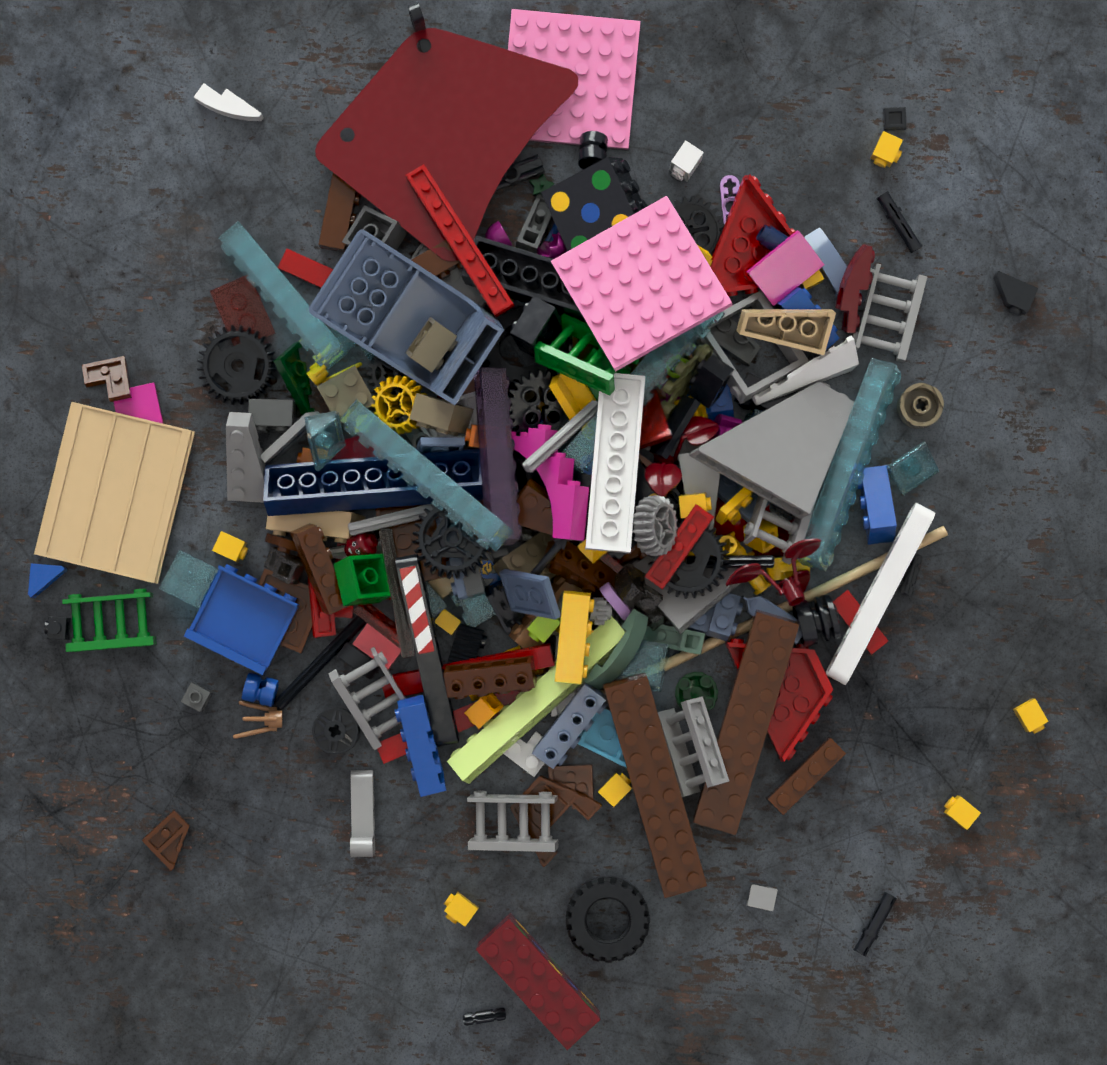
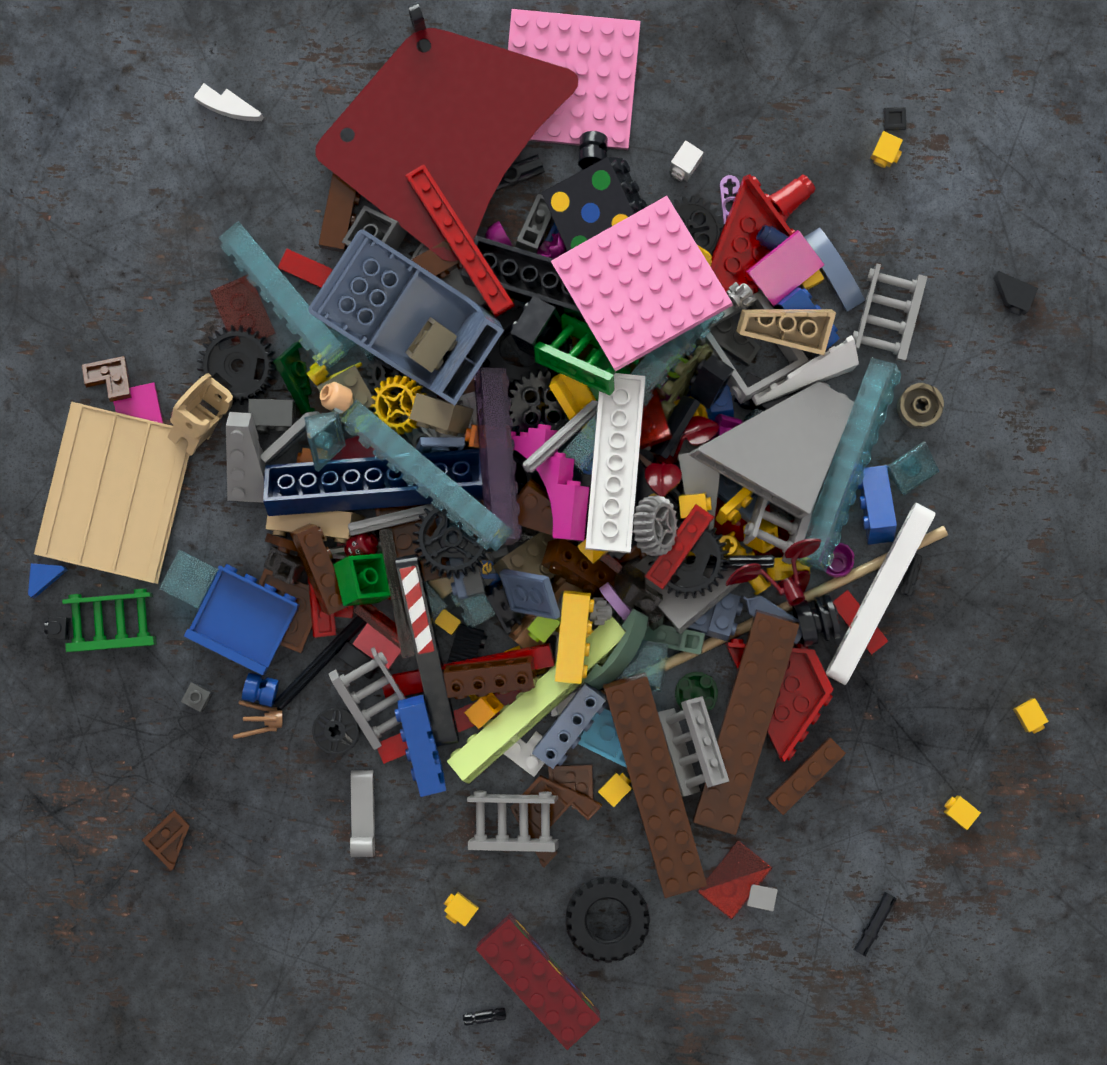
yellow brick [212,531,248,562] -> none
dark green piece [529,174,554,196] -> none
black piece [530,538,568,575] -> none
dark red slope [835,244,875,333] -> none
black pin [876,191,922,253] -> none
none -> tan piece [167,373,233,456]
none -> light nougat head [320,382,353,414]
none -> clear red tile [697,840,772,919]
none -> light grey gear [726,282,753,309]
none -> red plant [769,175,815,219]
none -> magenta hair [821,542,855,578]

